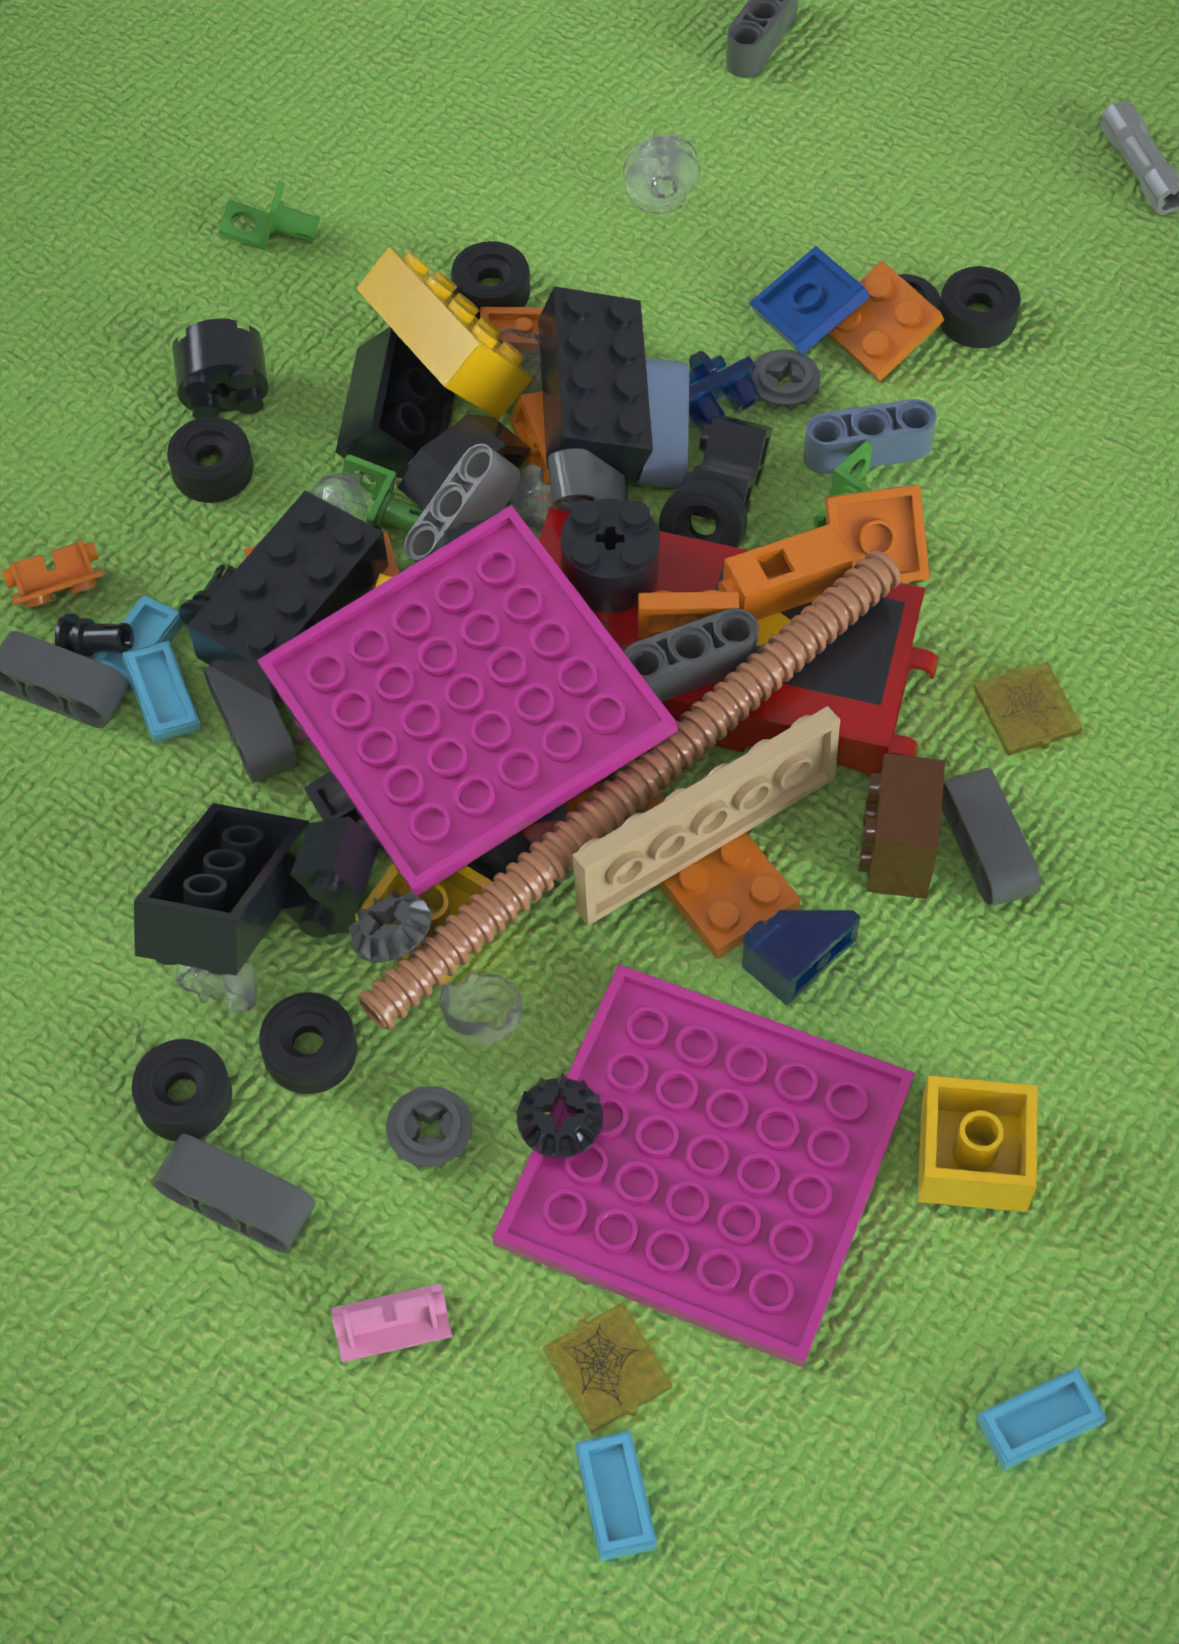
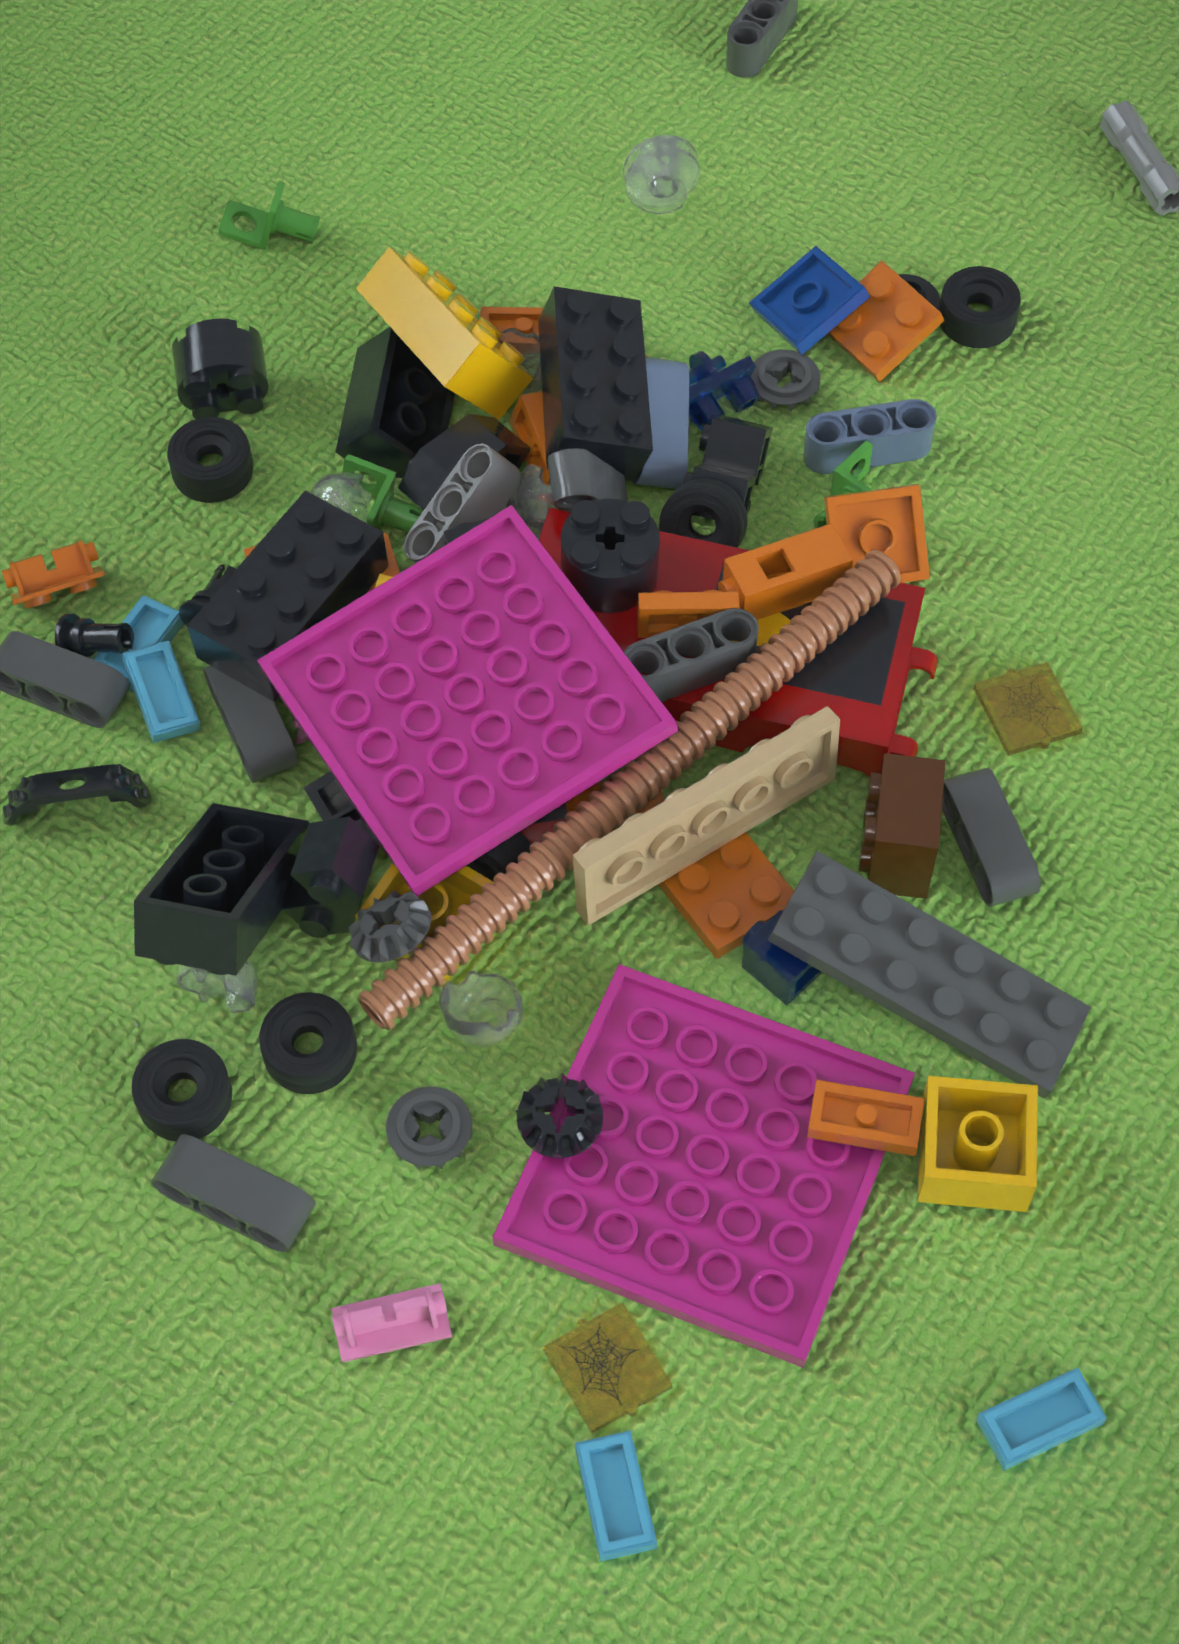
black tyre [451,241,530,320] -> none
none -> black piece [3,764,151,826]
none -> dark grey plate [768,851,1091,1099]
none -> orange plate [807,1079,924,1156]

